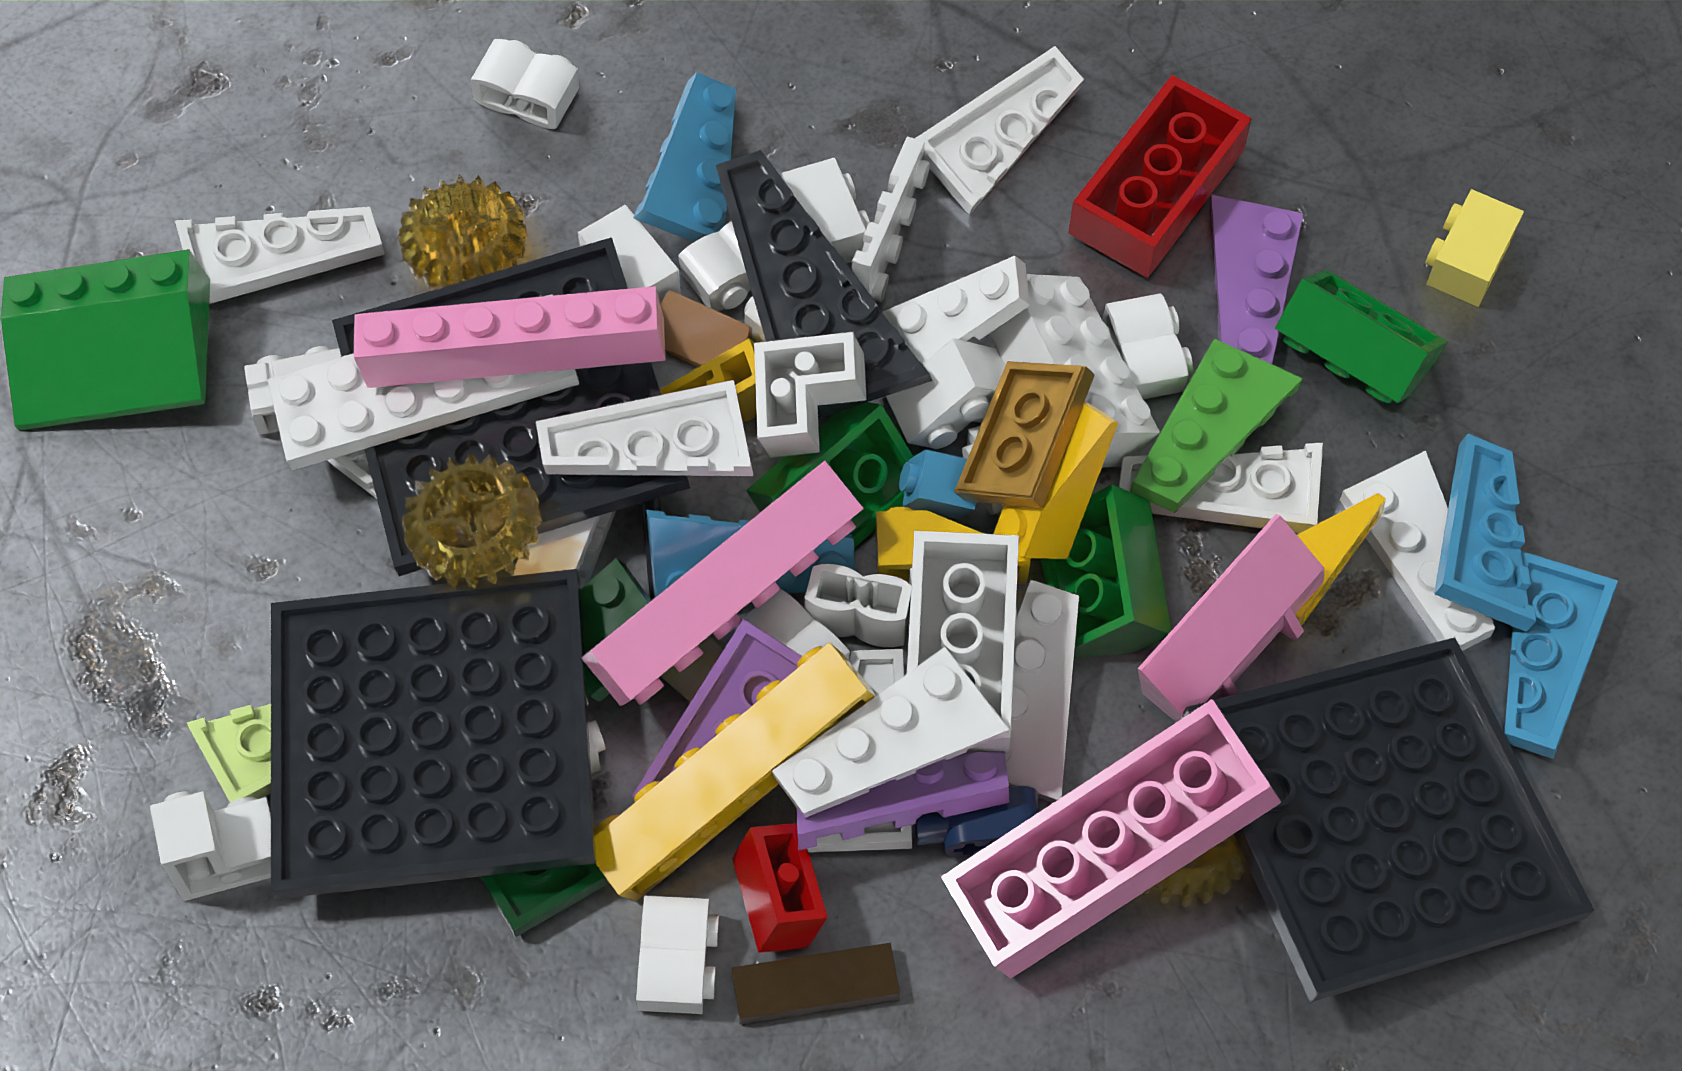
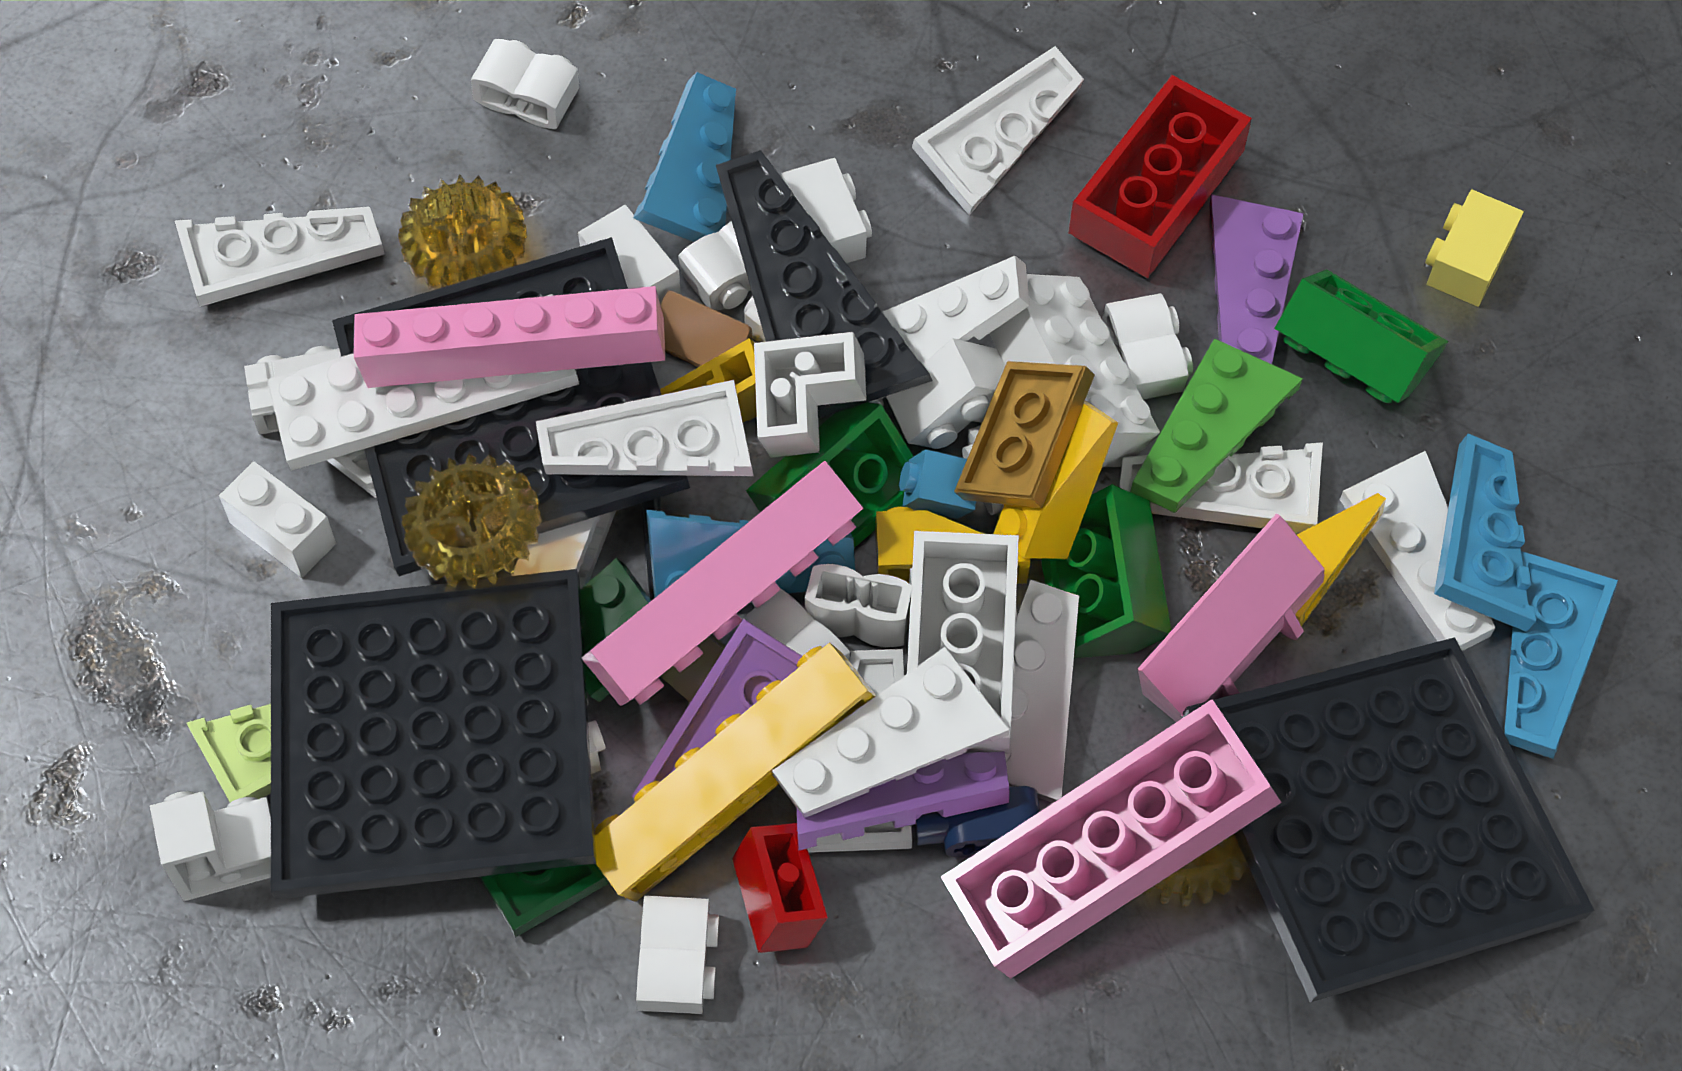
green slope [1,249,210,431] -> none
dark brown tile [732,942,900,1025] -> none
white wing [852,137,930,302] -> none
none -> white brick [219,461,336,578]

